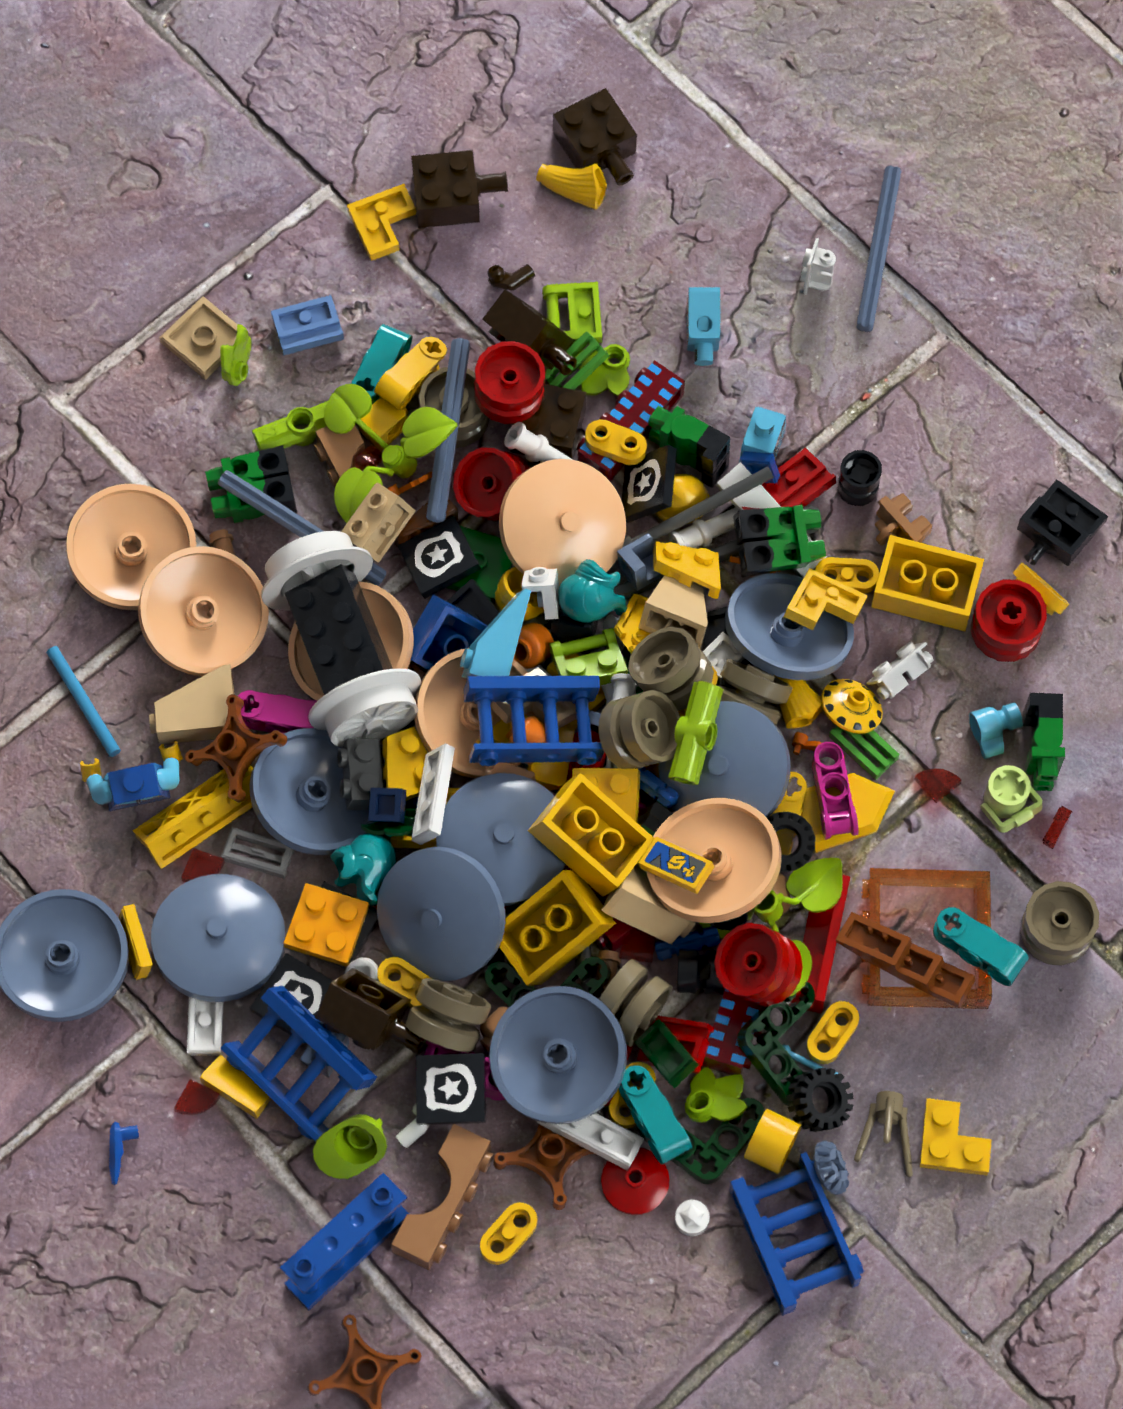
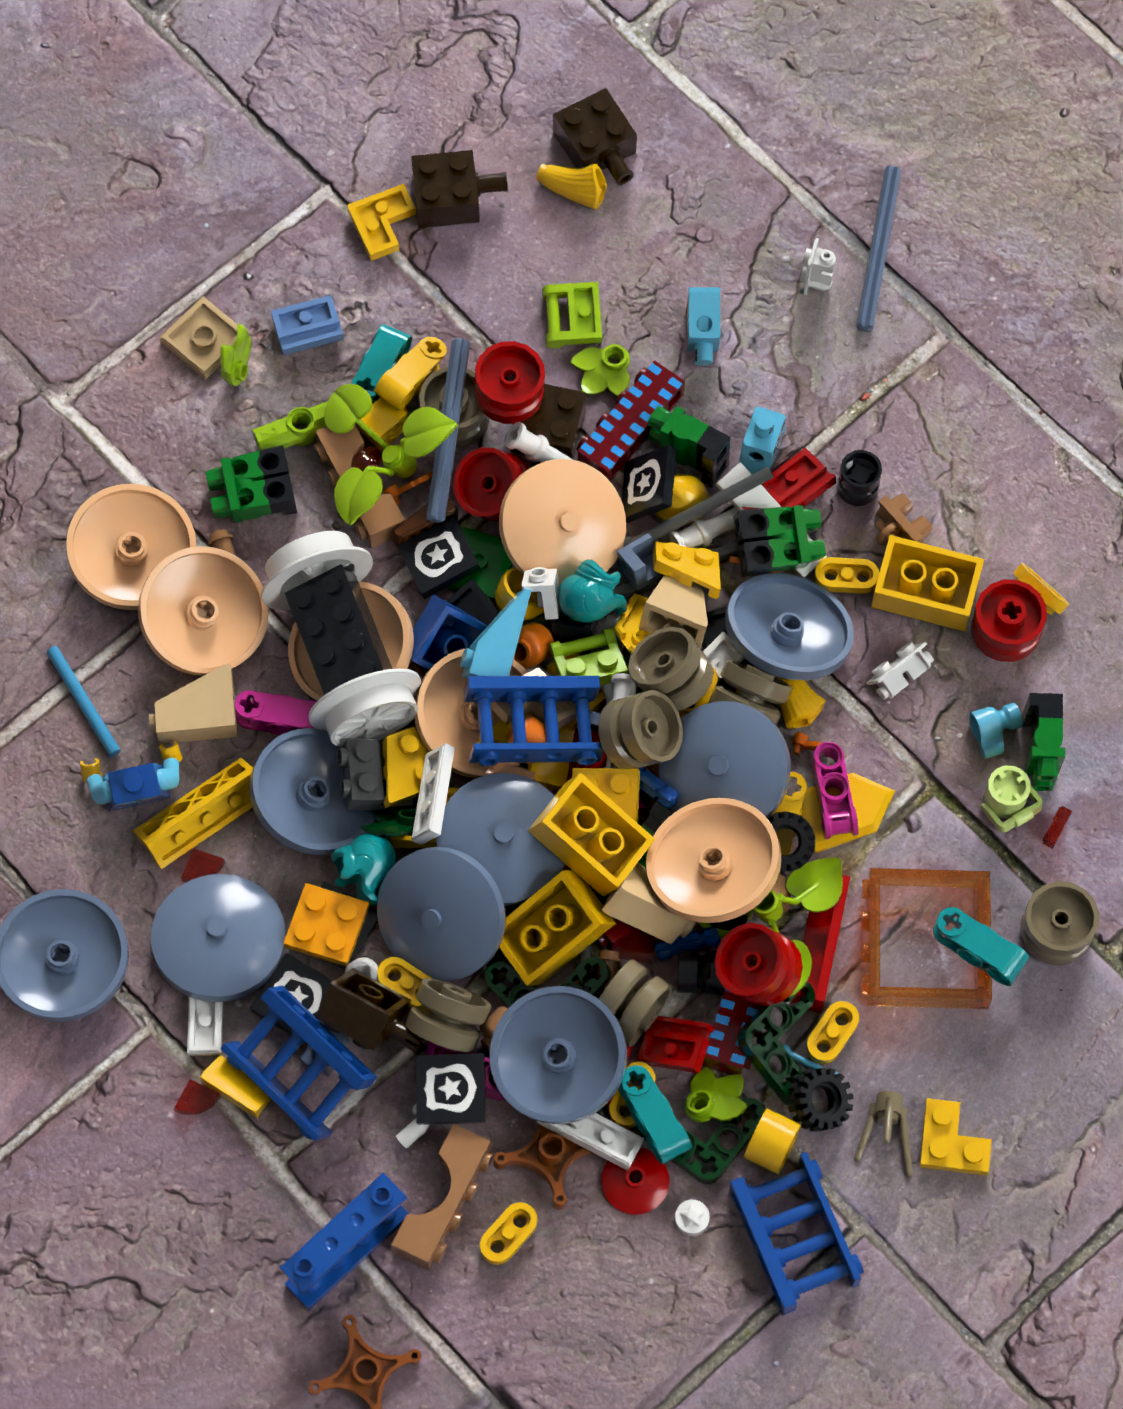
blue bar [109,1121,139,1185] -> none
yellow tile [118,904,153,980] -> none
dark orange piece [185,694,287,803] -> none
sand blue axle [218,470,387,586] -> none
light grey tile [221,827,295,879] -> none
lime piece [313,1114,387,1179] -> none
tan bracket [341,483,416,563] -> none
dark blue tile [368,788,406,823] -> none
dark brown brick [482,289,577,375] -> none
dark brown arm [487,264,535,291] -> none
bright green tile [545,331,610,390] -> none
yellow plate [585,420,647,465] -> none
dark green tile [635,1018,699,1088] -> none
tile [638,836,715,894] -> none
lime piece [668,681,723,786] -> none
blue tile [740,451,780,483] -> none
yellow plate [783,568,867,630] -> none
sand blue gear [813,1140,849,1195] -> none
yellow dish [821,679,883,734] -> none
bright green tile [829,726,900,780] -> none
dark orange slope [836,912,976,1009] -> none
clear red tile [914,769,962,803] -> none
black plate [1017,479,1108,566] -> none

